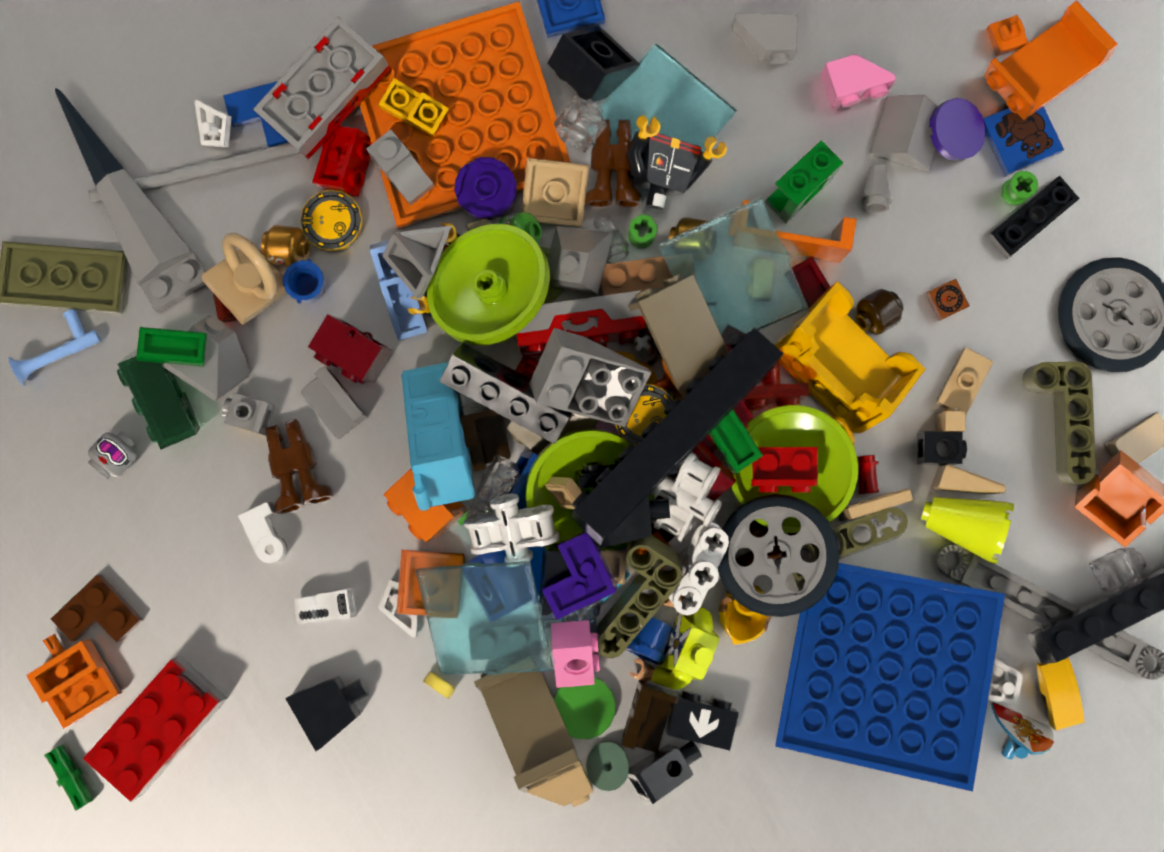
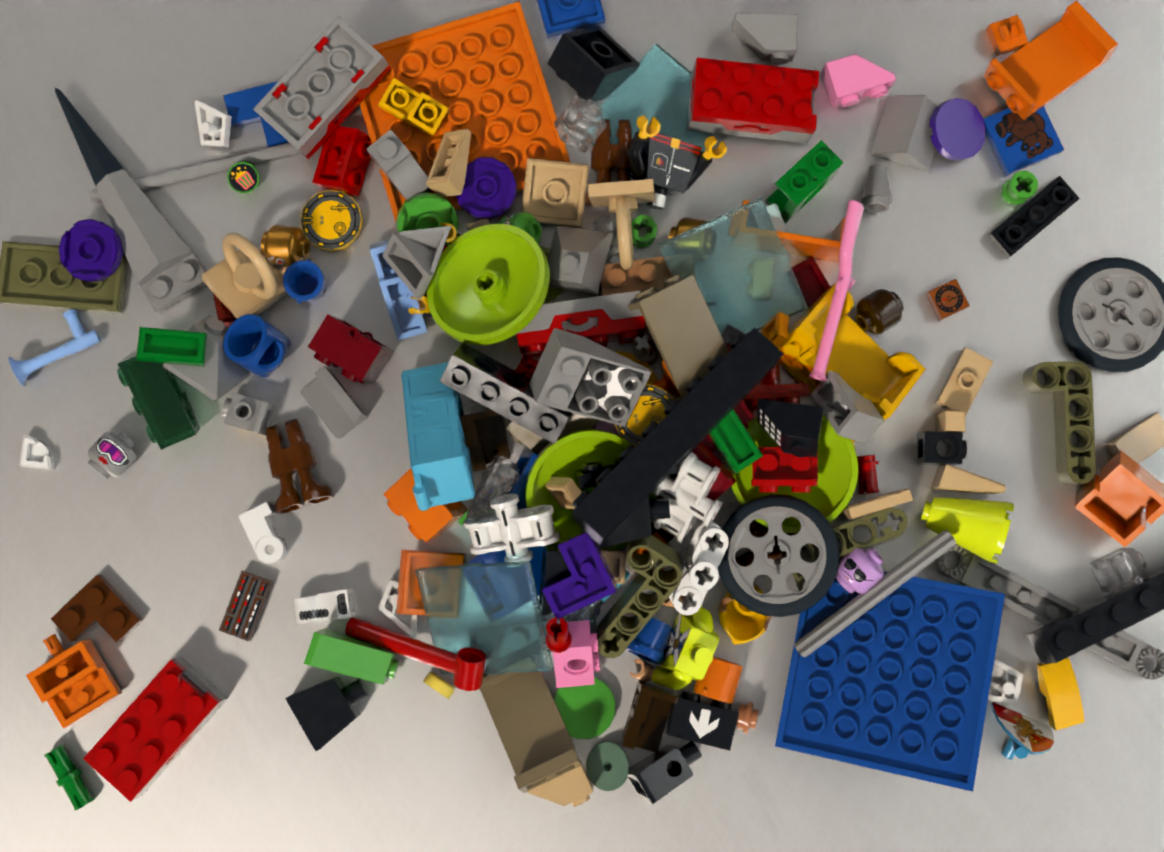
none -> white tile [19,435,55,470]
none -> dark purple tile [59,219,123,282]
none -> tile [219,571,273,641]
none -> blue piece [223,314,291,378]
none -> tile [227,161,260,193]
none -> bright green slope [304,628,400,685]
none -> red piece [345,617,486,691]
none -> bright green tile [396,192,459,245]
none -> tan slope [426,129,471,197]
none -> red pin [546,617,572,653]
none -> tan tile [588,179,655,270]
none -> red piece [687,57,819,143]
none -> orange piece [693,656,743,704]
none -> nougat plate [736,702,759,734]
none -> black slope [757,398,824,458]
none -> light orange tile [761,312,789,348]
none -> white tile [765,203,787,232]
none -> light grey axle [794,530,956,657]
none -> bright pink piece [808,200,864,381]
none -> light grey arch [811,371,885,444]
none -> lavender head [836,547,884,594]

